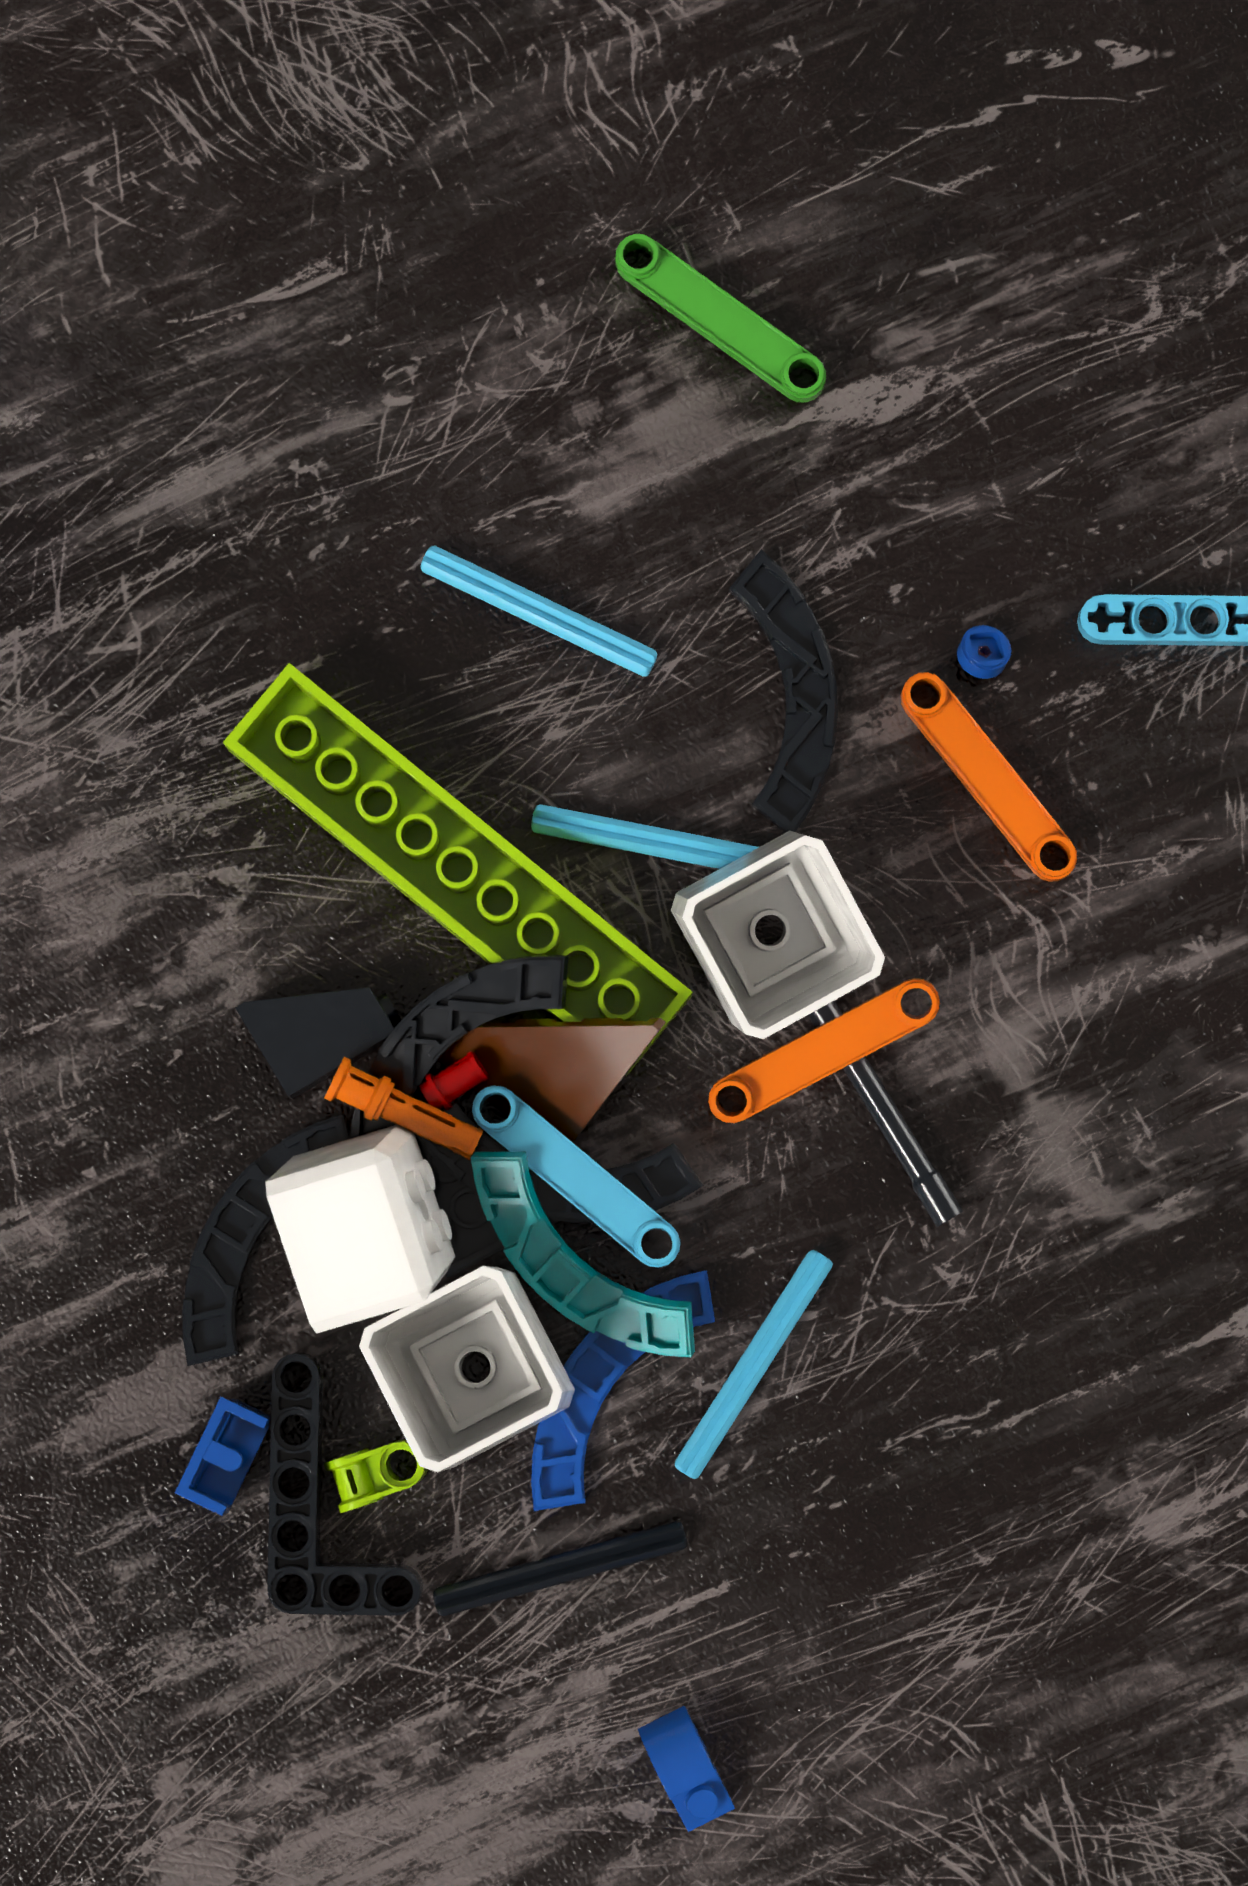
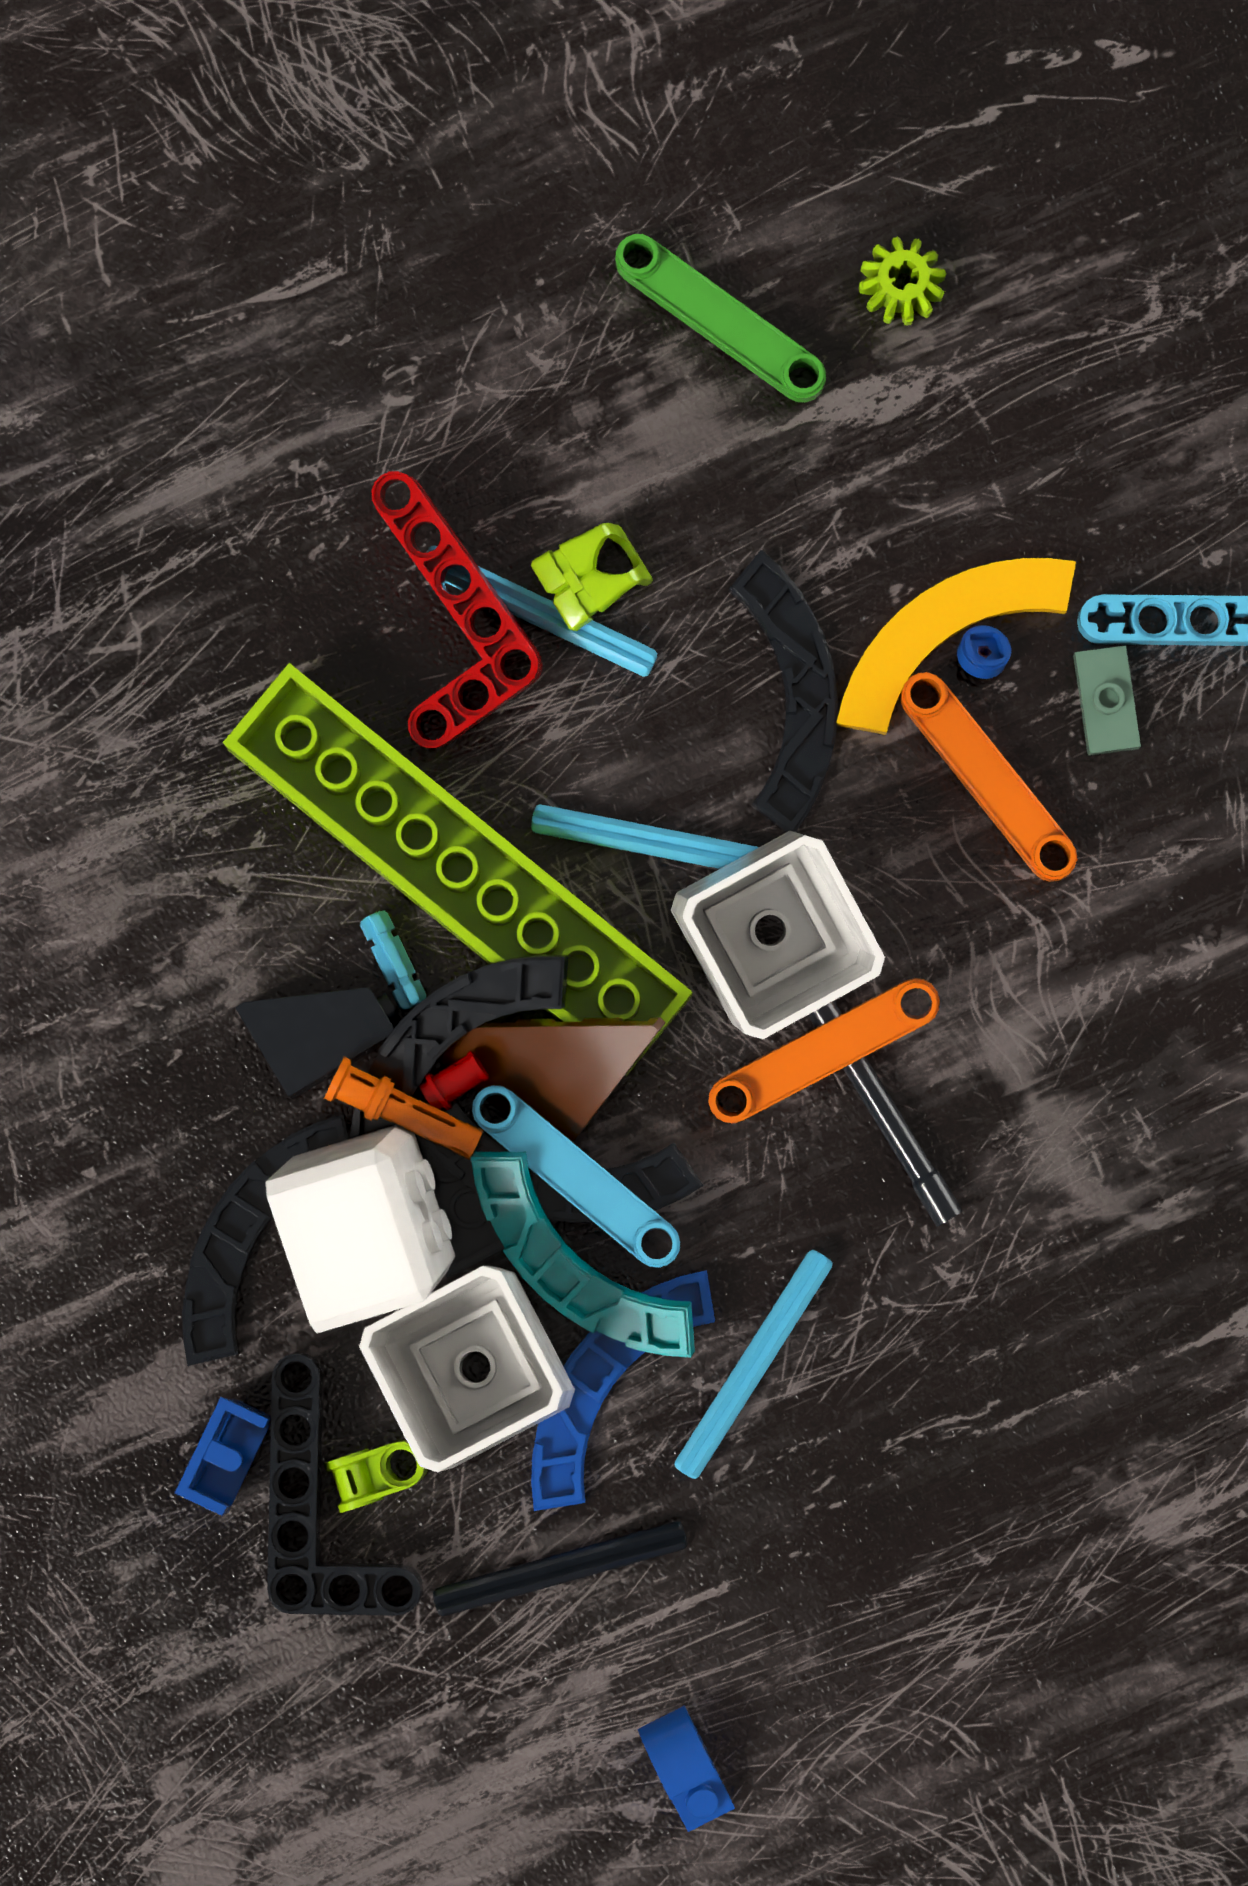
none -> medium azure axle [360,911,426,1010]
none -> red beam [372,471,543,748]
none -> lime piece [531,523,653,631]
none -> yellow tile [836,558,1076,735]
none -> lime gear [859,237,946,326]
none -> sand green plate [1073,645,1141,756]

